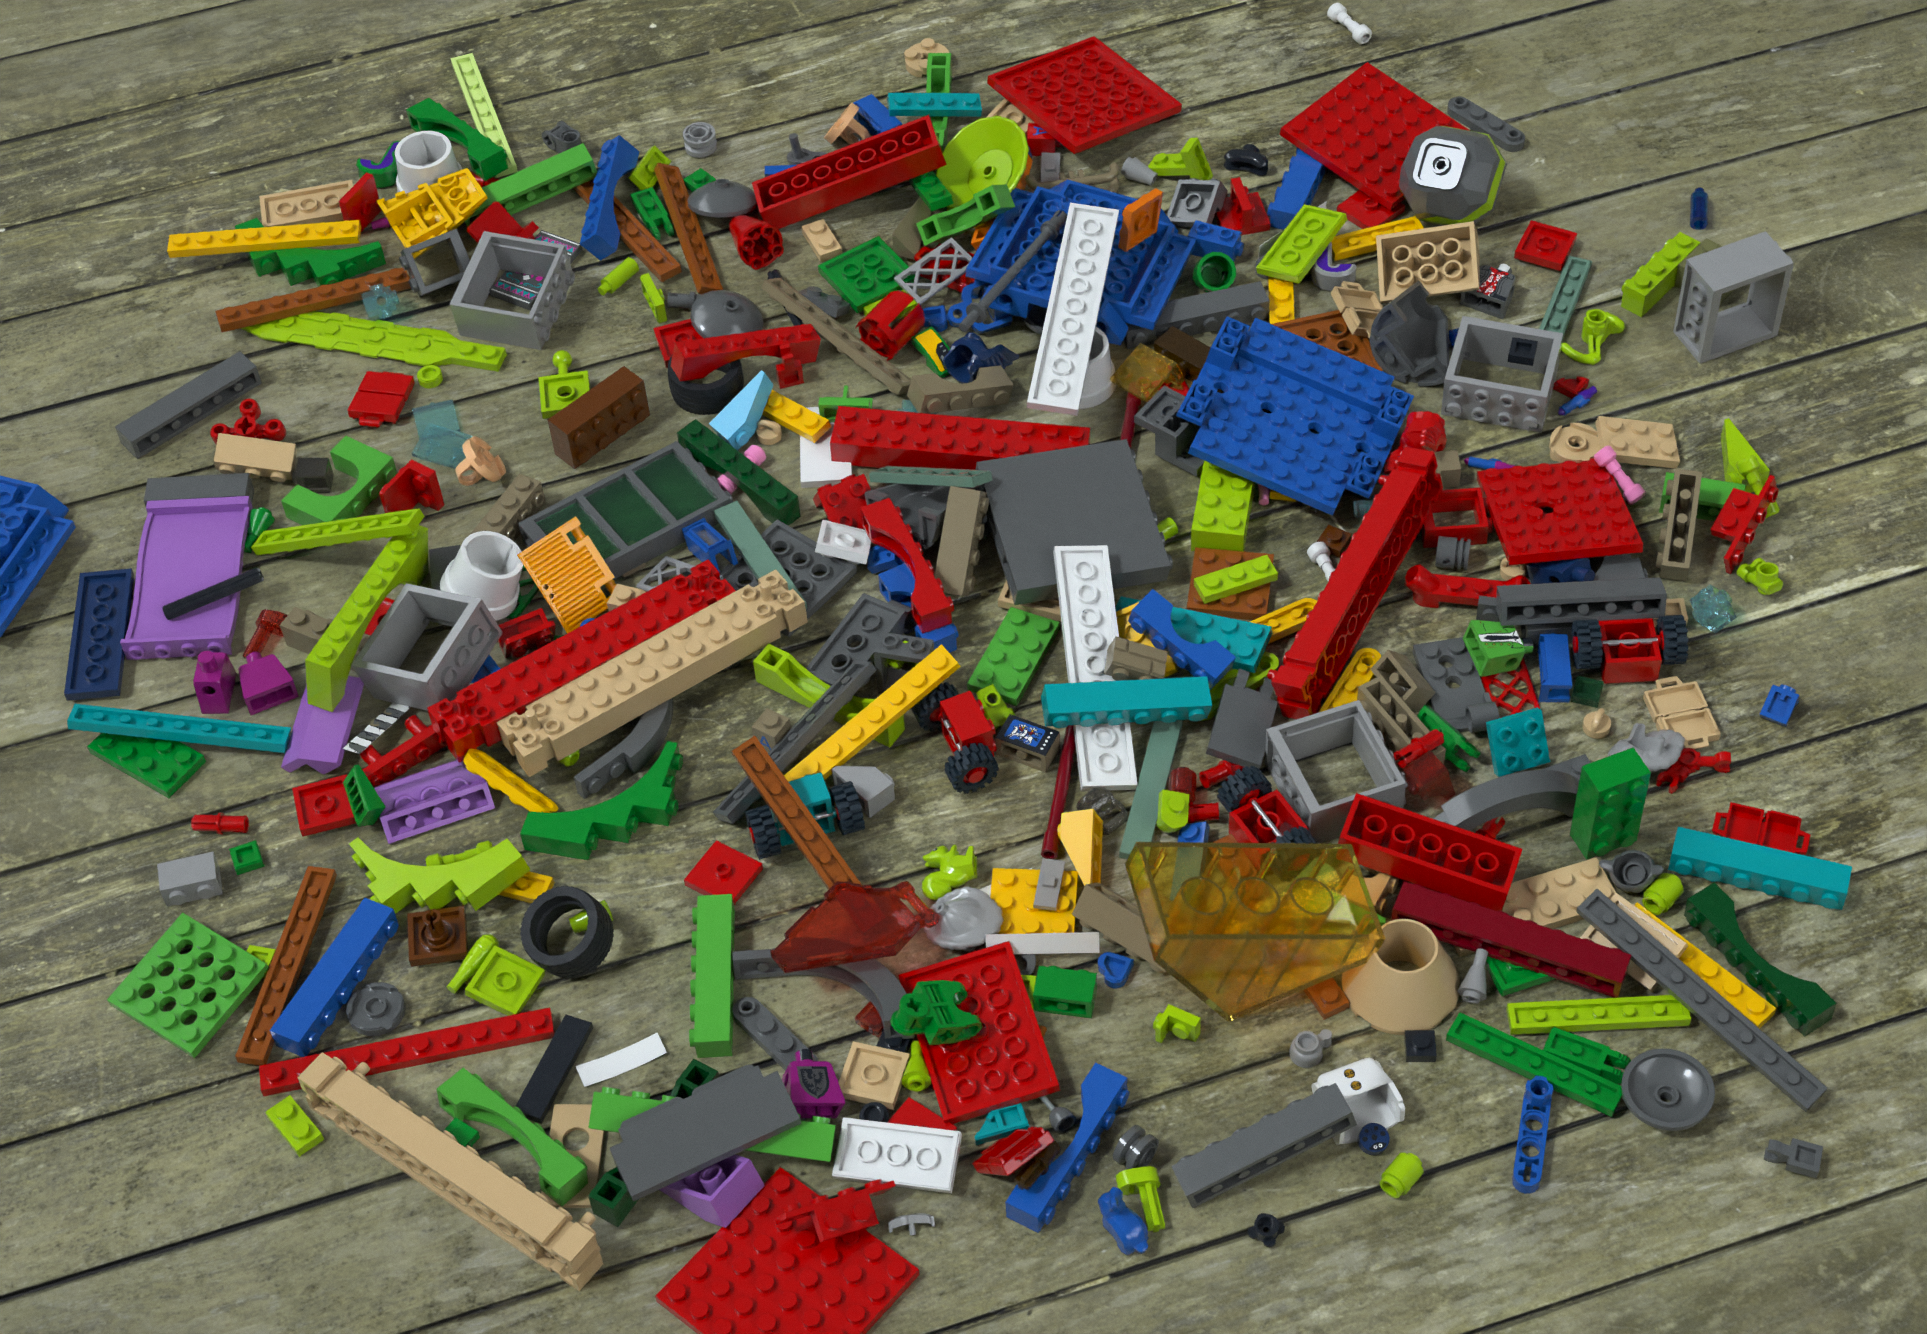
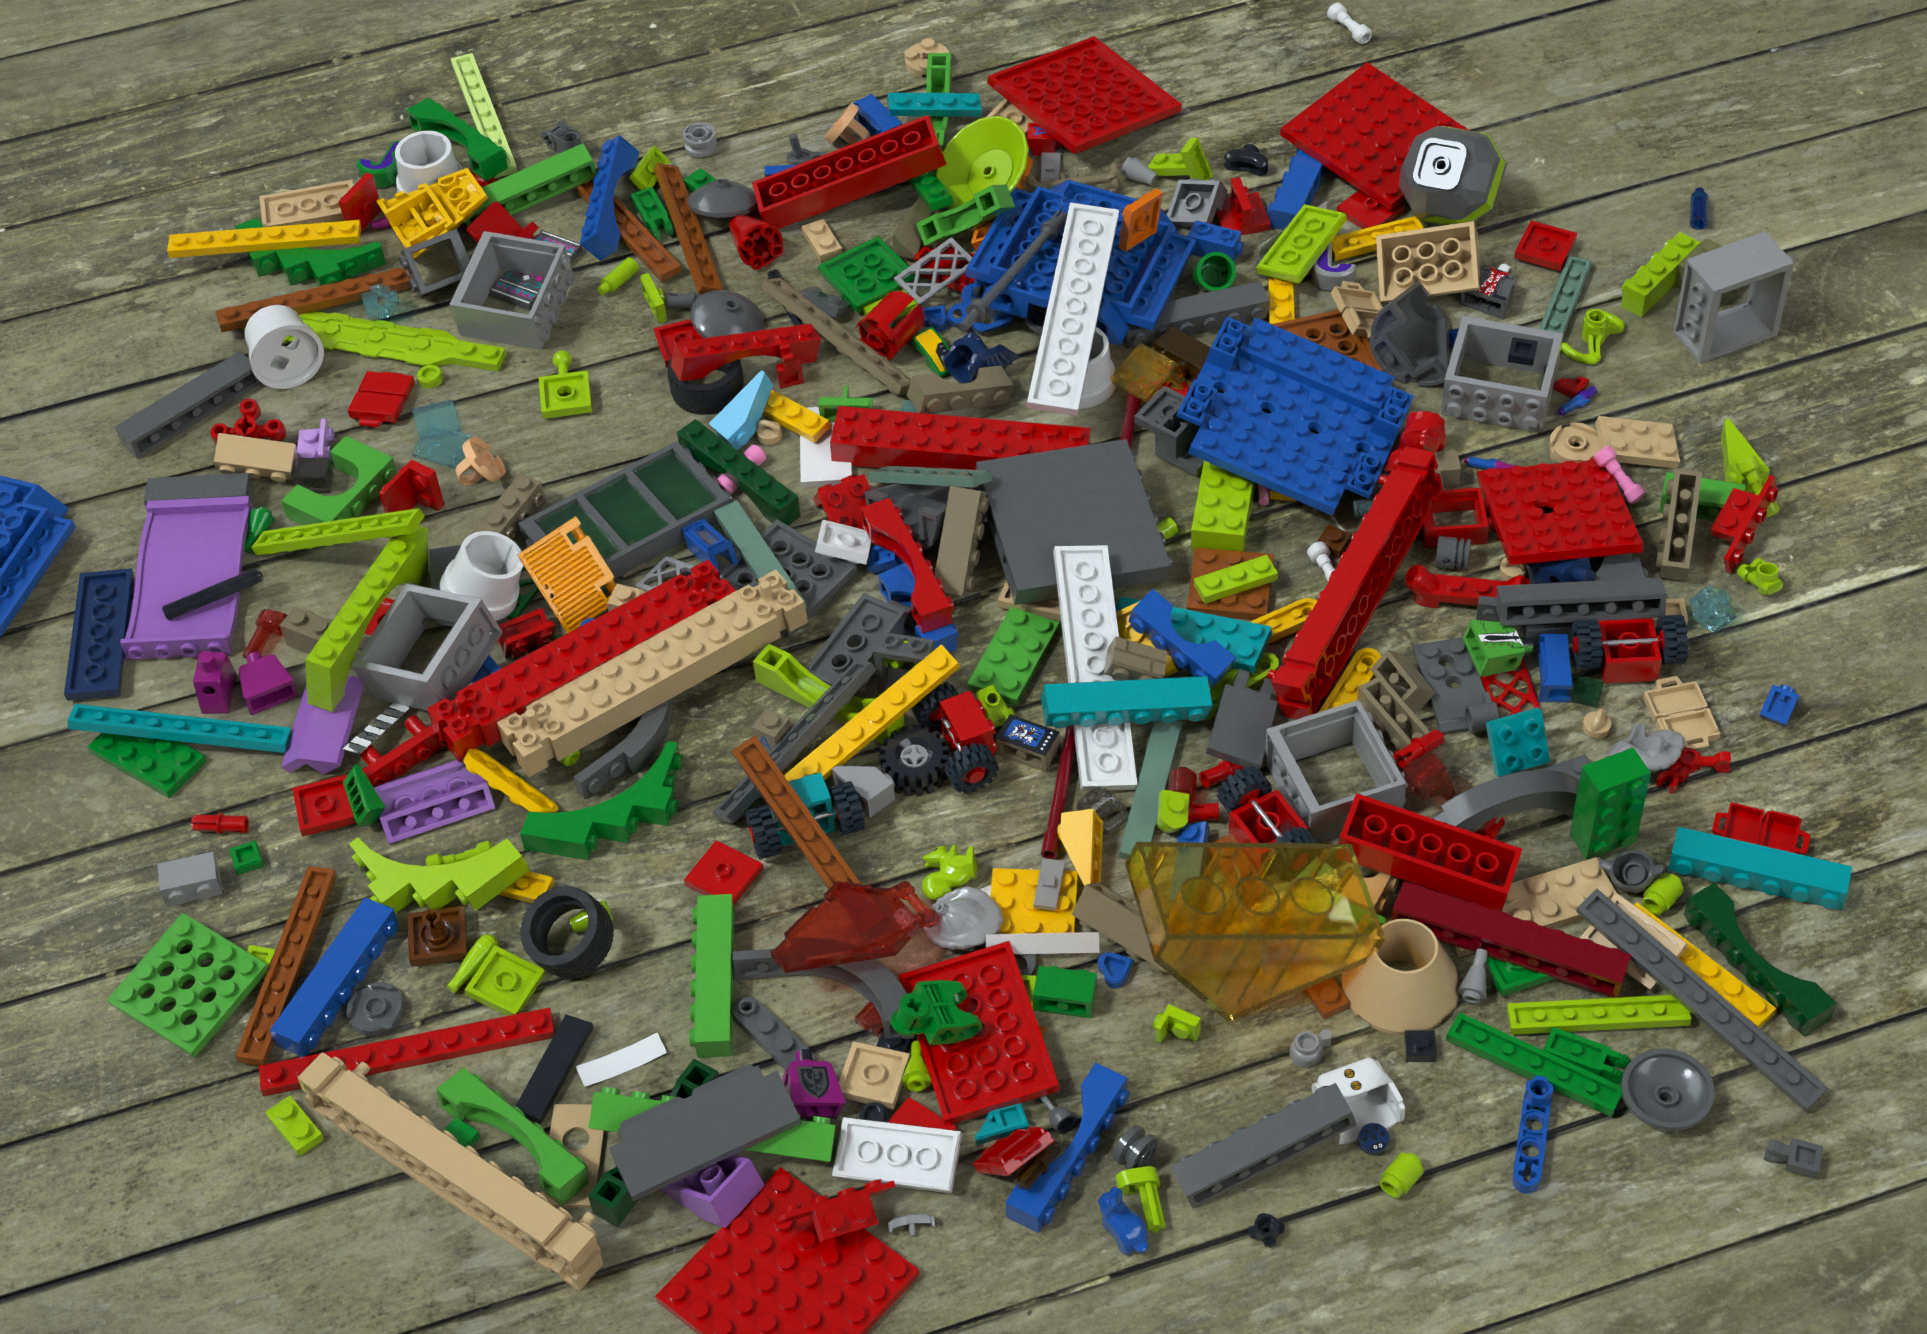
reddish brown brick [548,366,650,469] -> none
green hinge [1417,705,1481,772] -> none
dark grey plate [1447,96,1525,152] -> none
none -> white piece [245,305,324,389]
none -> lavender bracket [296,418,334,473]
none -> black wheel [879,725,949,797]

